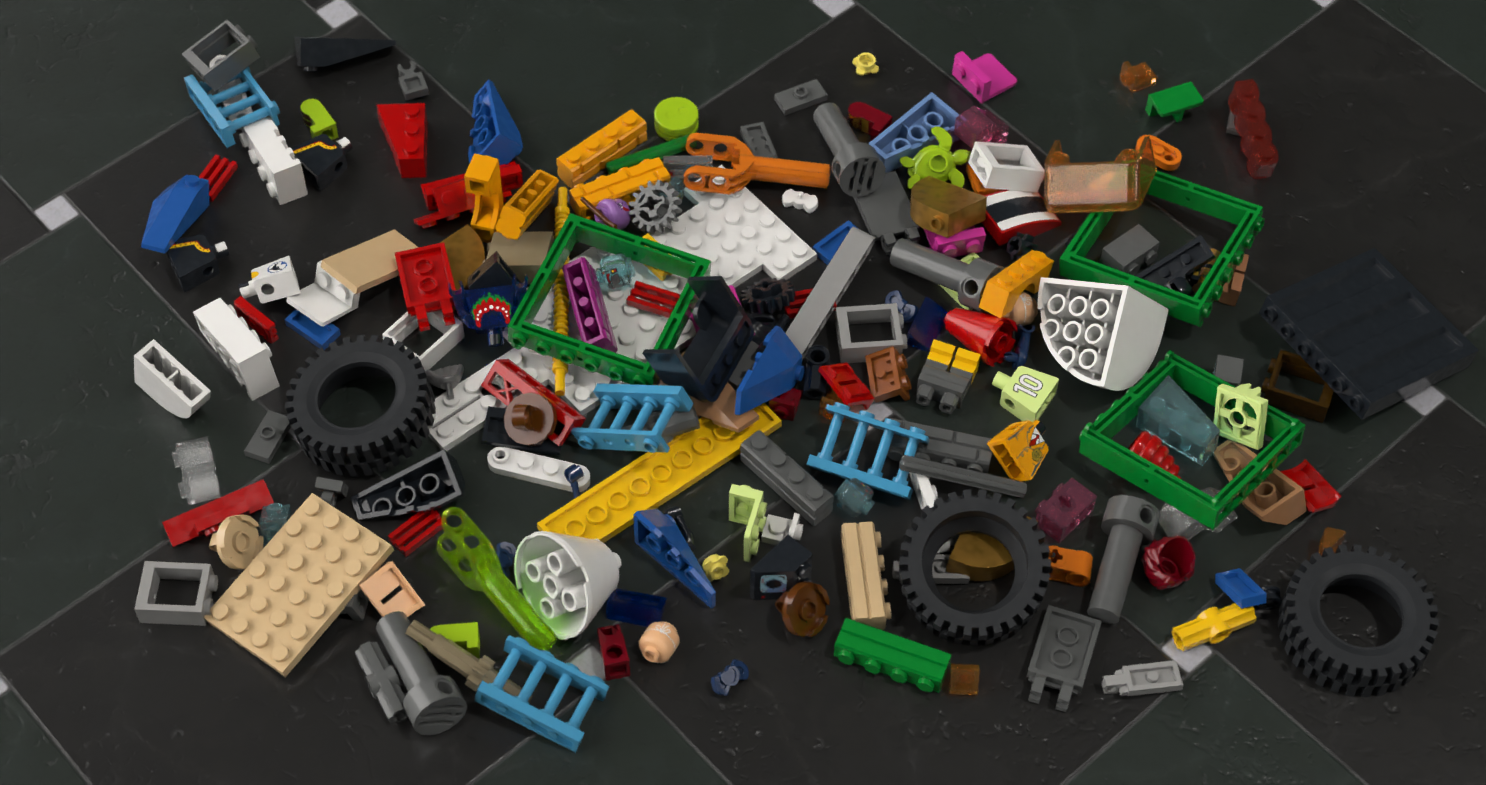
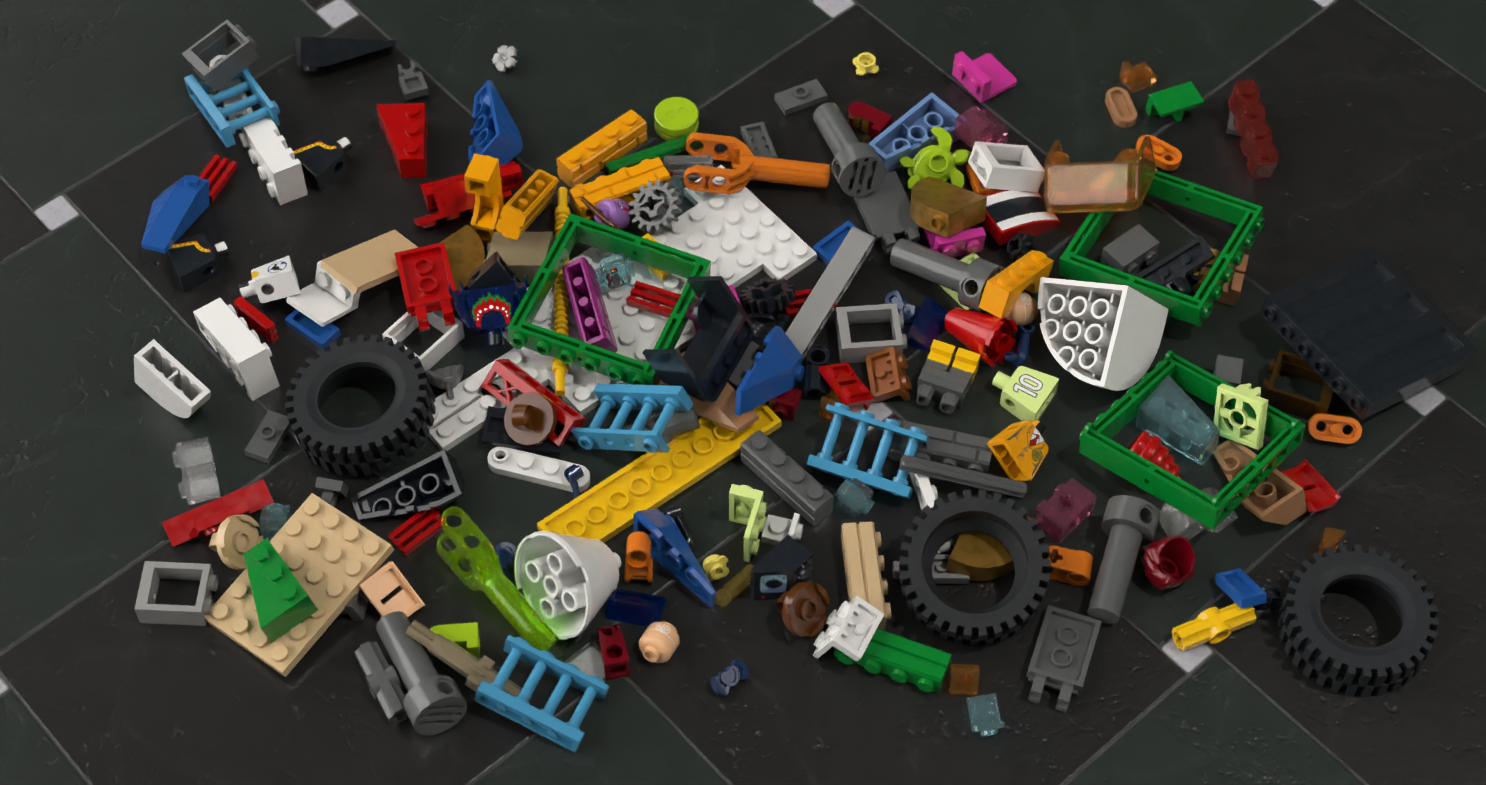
lime leg [300,99,338,140] -> none
white piece [782,189,818,213] -> none
light grey hinge [1101,660,1184,696] -> none
none -> green wedge [244,538,318,643]
none -> light grey plant [492,45,517,73]
none -> orange piece [625,531,653,583]
none -> clear yellow axle [716,564,754,607]
none -> white bracket [813,596,884,662]
none -> clear light blue bracket [966,693,1005,737]
none -> medium nougat tile [1105,87,1138,128]
none -> orange plate [1307,413,1362,444]

